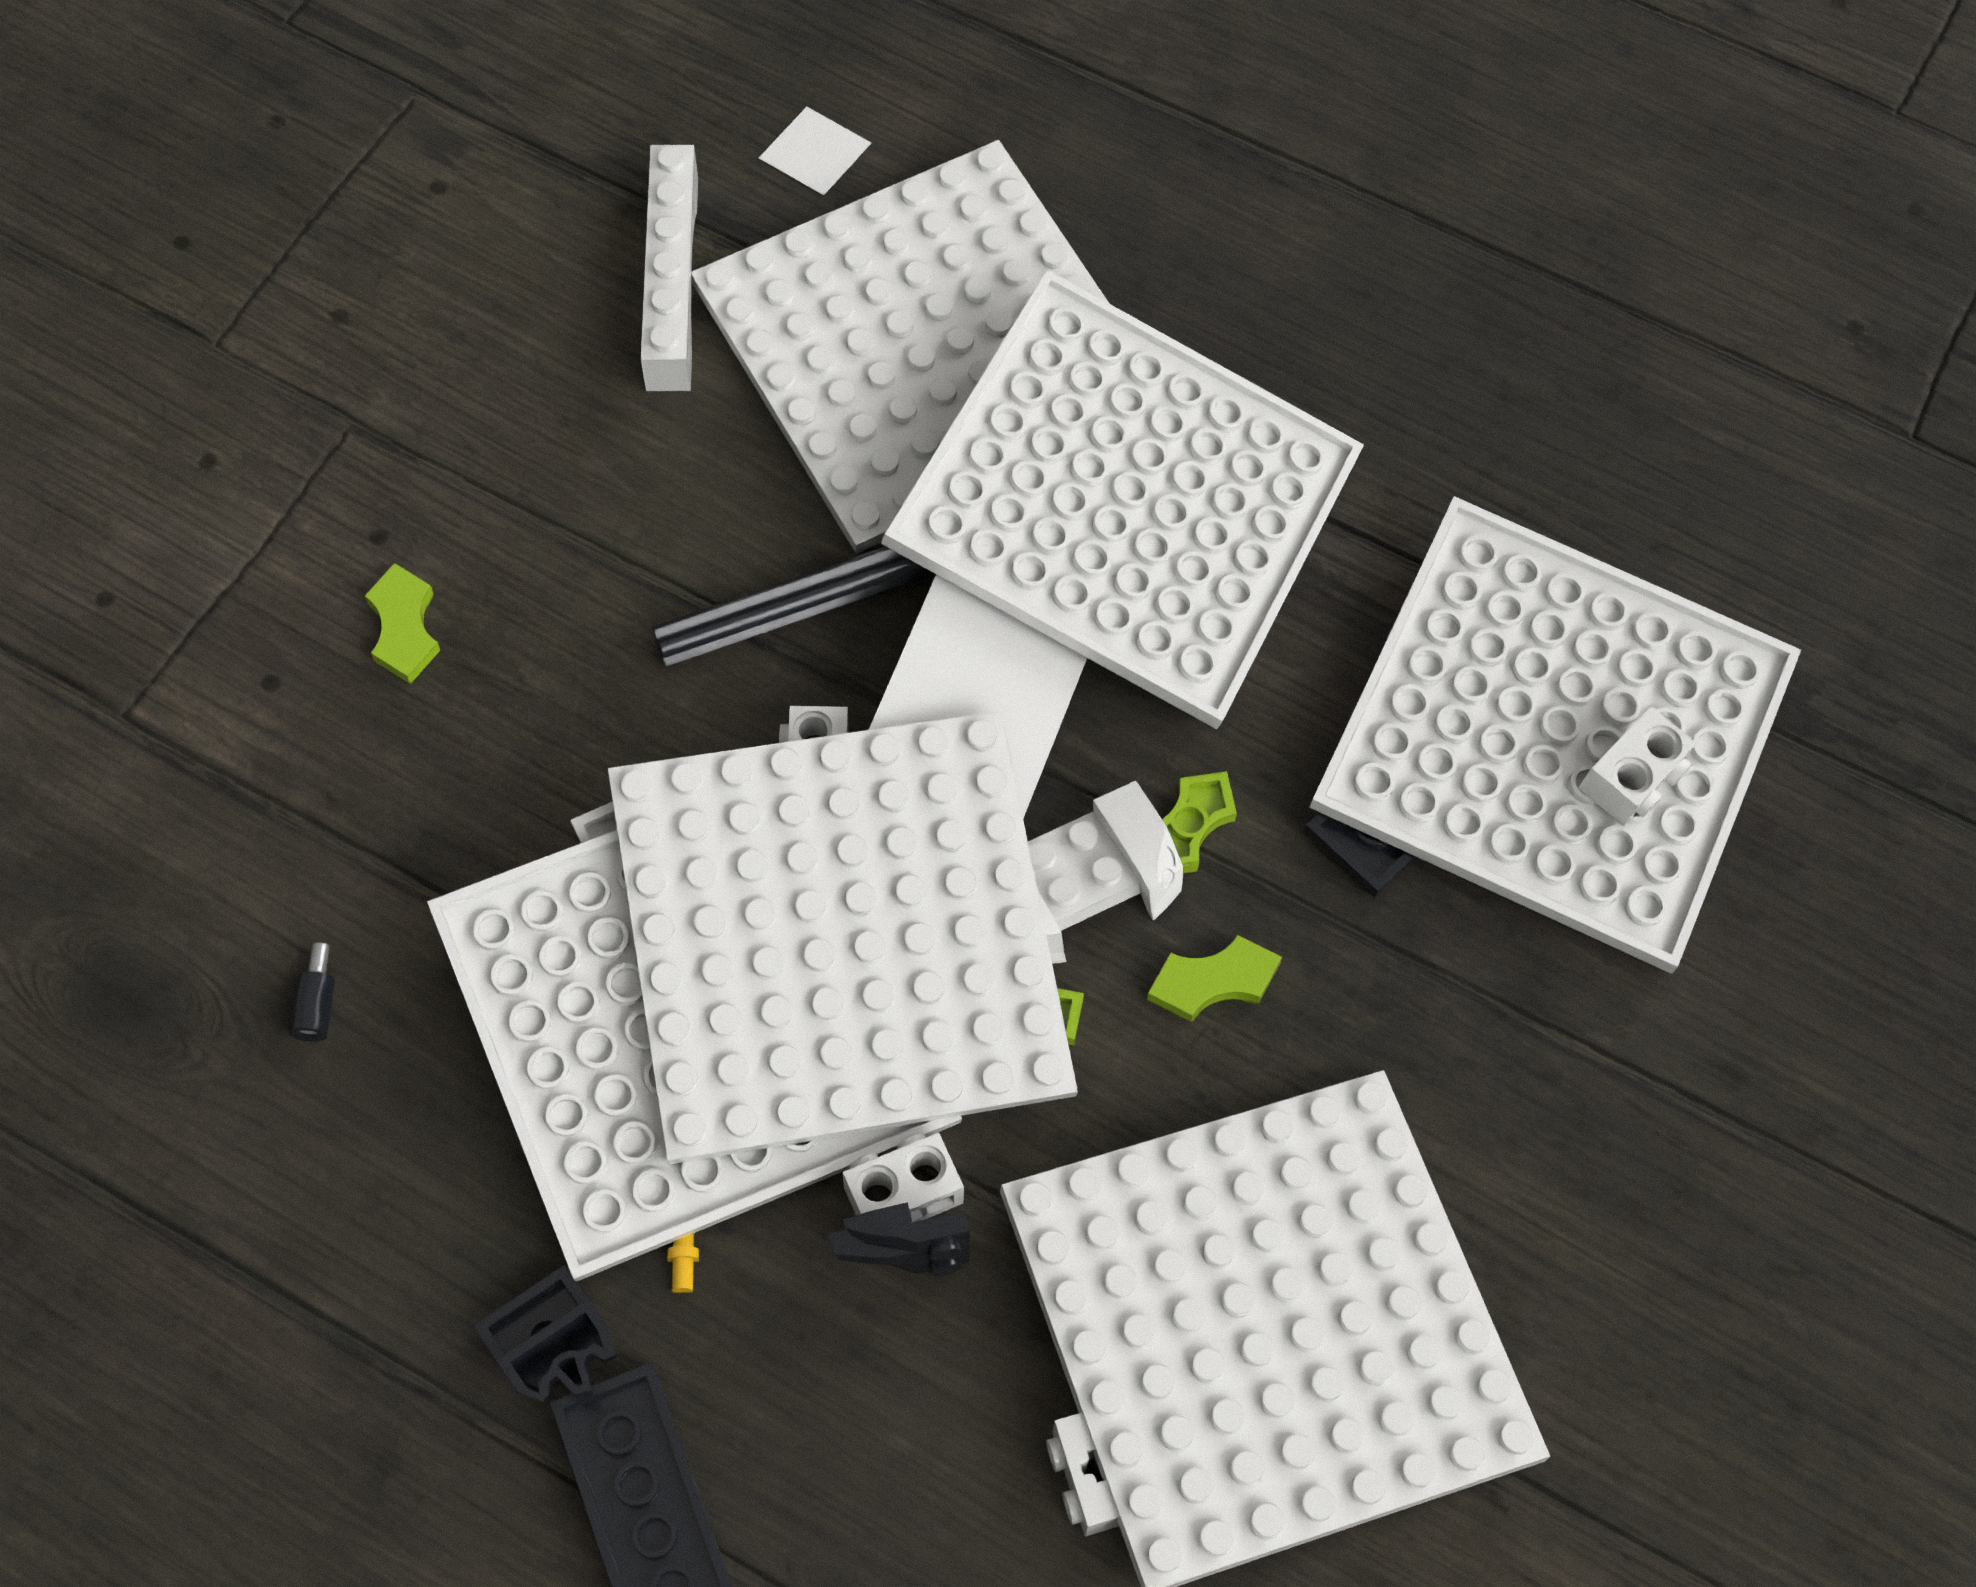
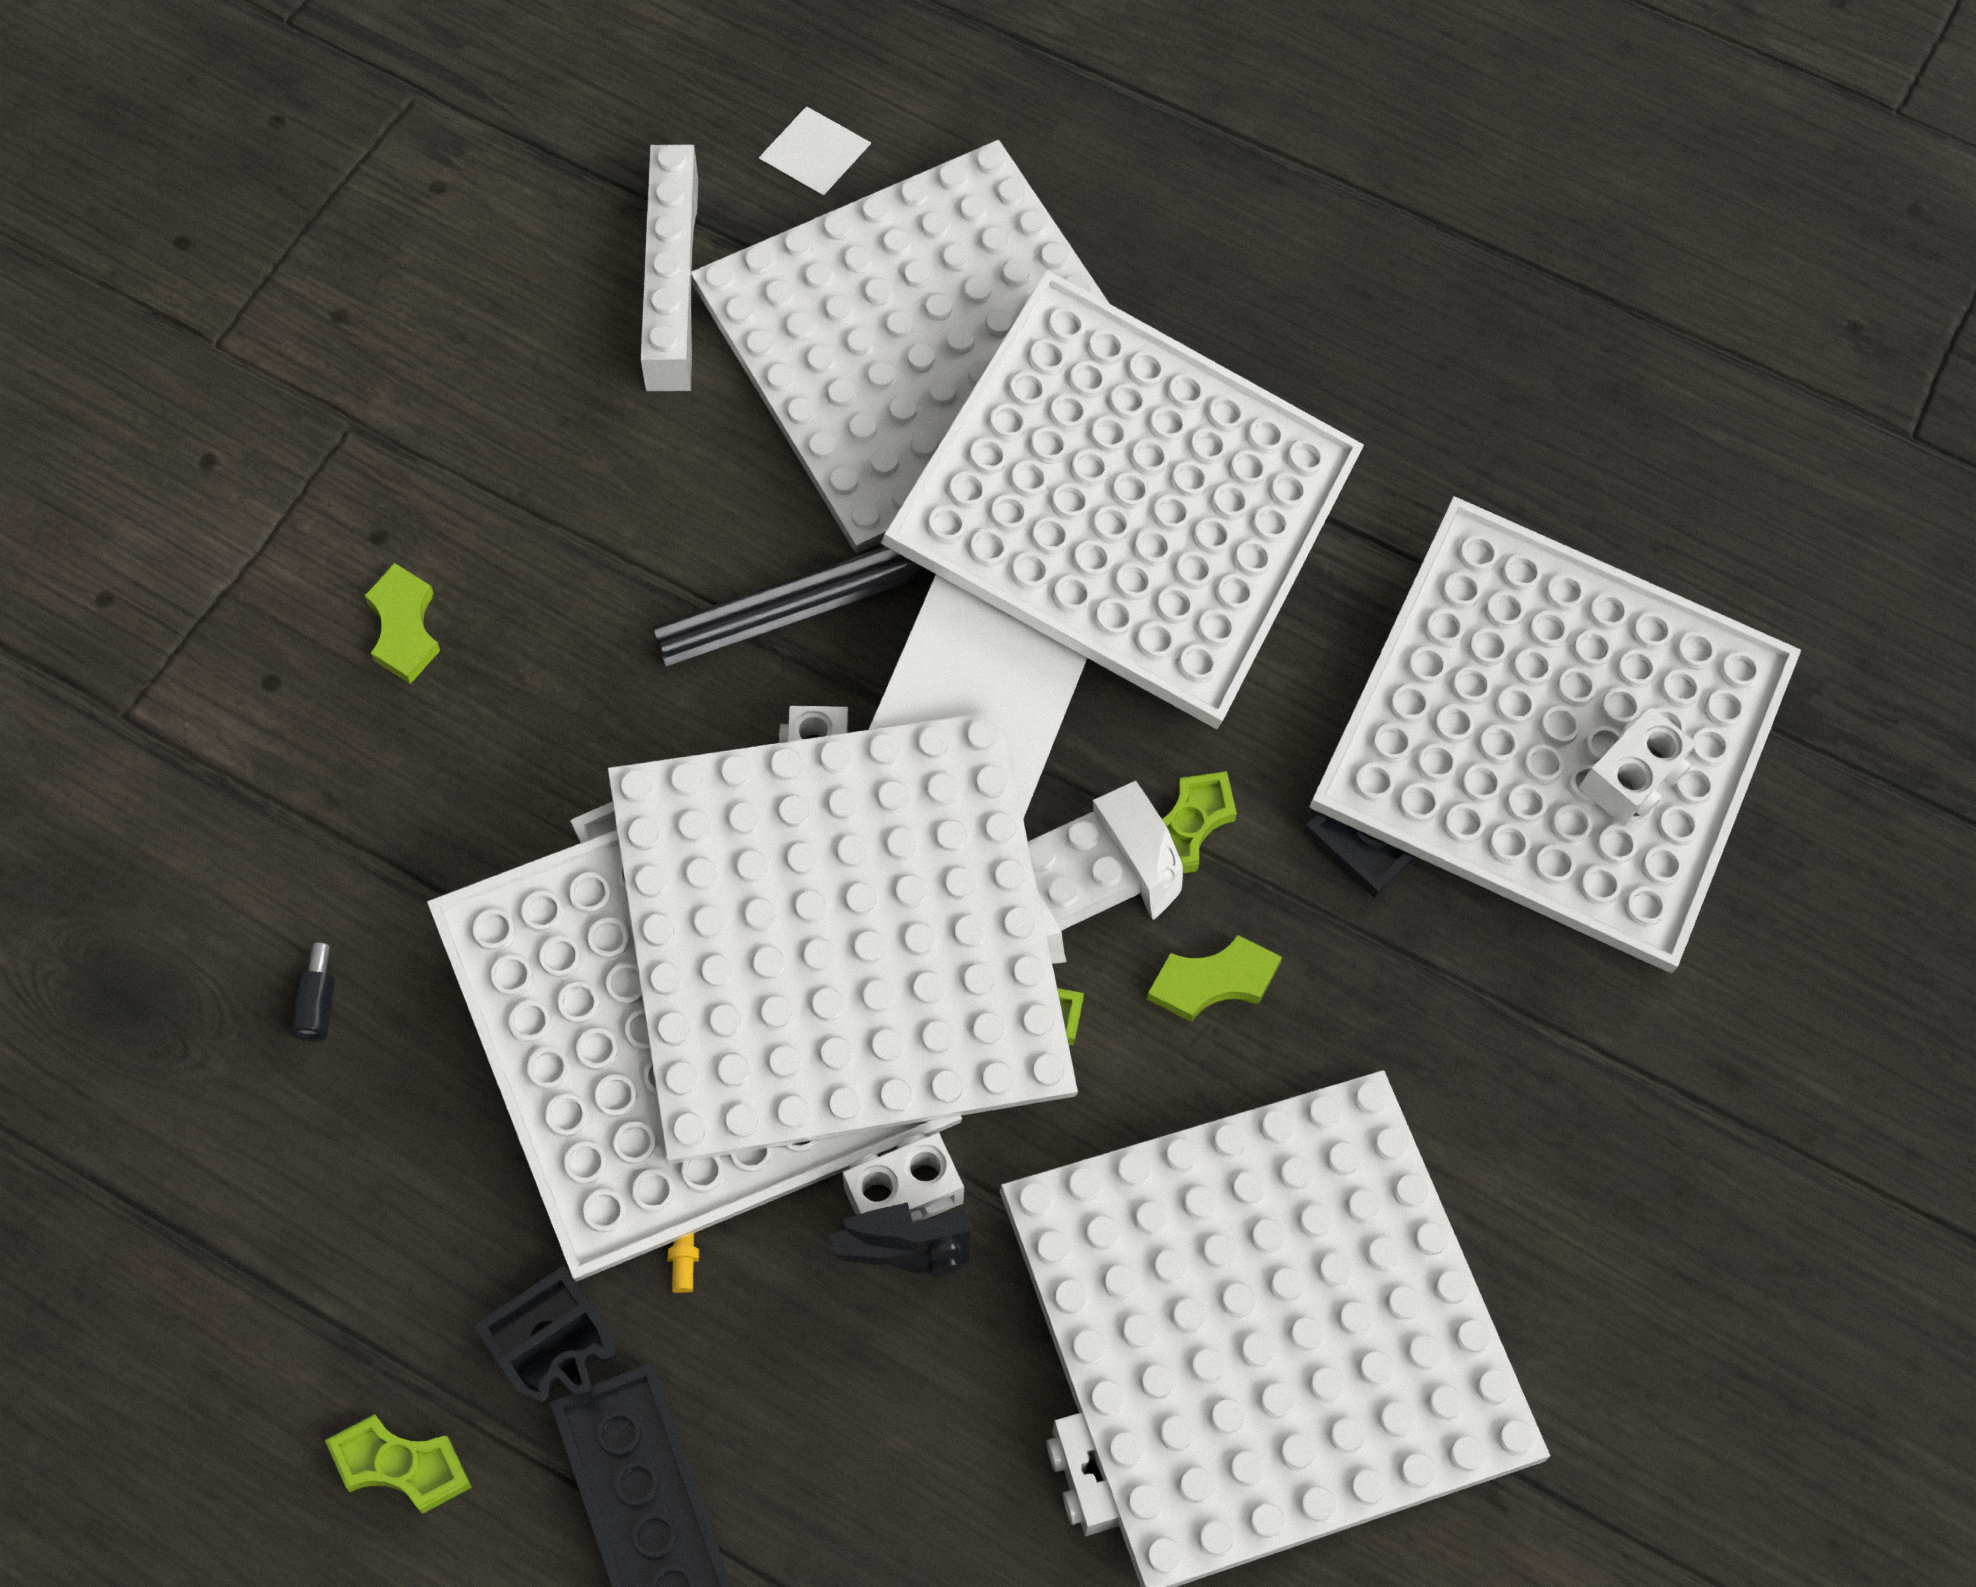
none -> lime tile [325,1414,472,1514]

